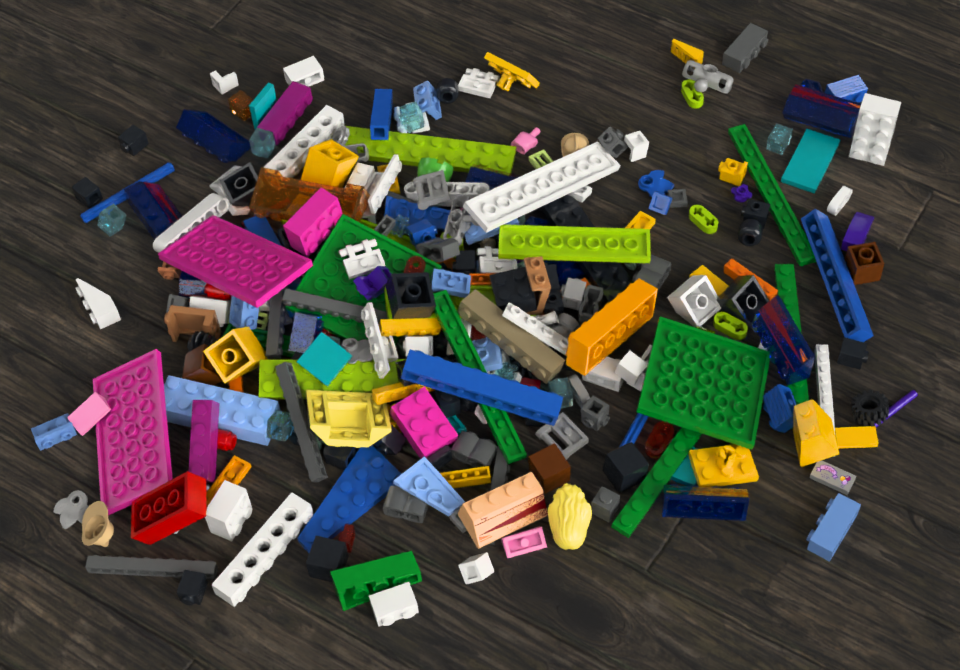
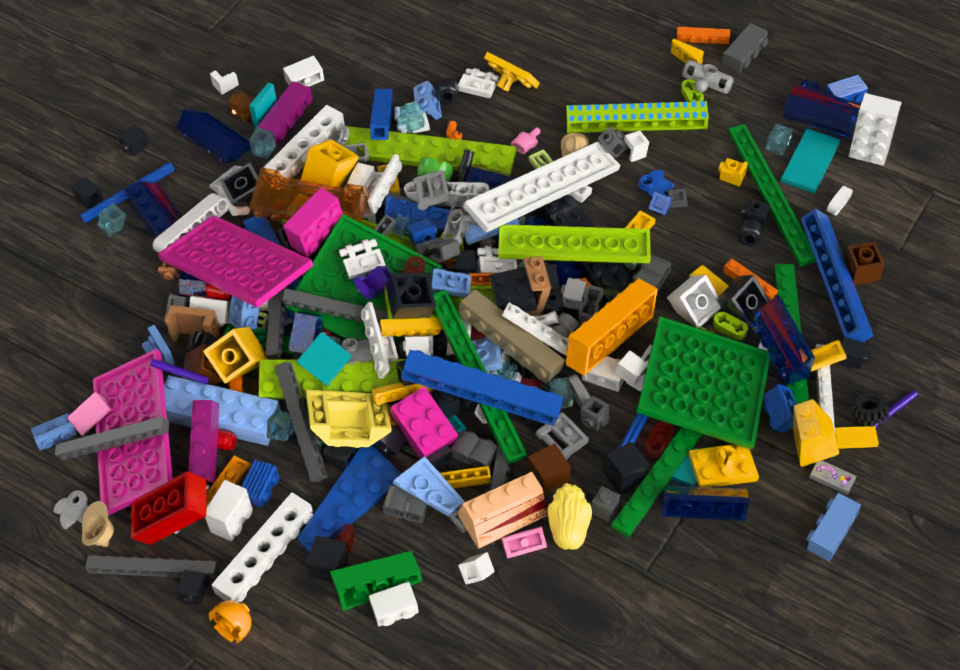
white slope [75,278,121,329] -> none
lime beam [689,205,719,234] -> none
dark purple plate [731,184,752,202] -> none
dark purple slope [841,212,874,251] -> none
none -> dark grey piece [55,417,169,461]
none -> medium blue bracket [142,325,175,371]
none -> dark purple bar [150,358,209,385]
none -> light orange cylinder [209,600,252,643]
none -> blue brick [241,459,280,508]
none -> orange arm [446,121,462,140]
none -> black pin [456,150,475,182]
none -> lime brick [566,101,709,133]
none -> orange piece [676,27,730,45]
none -> yellow tile [802,340,847,372]

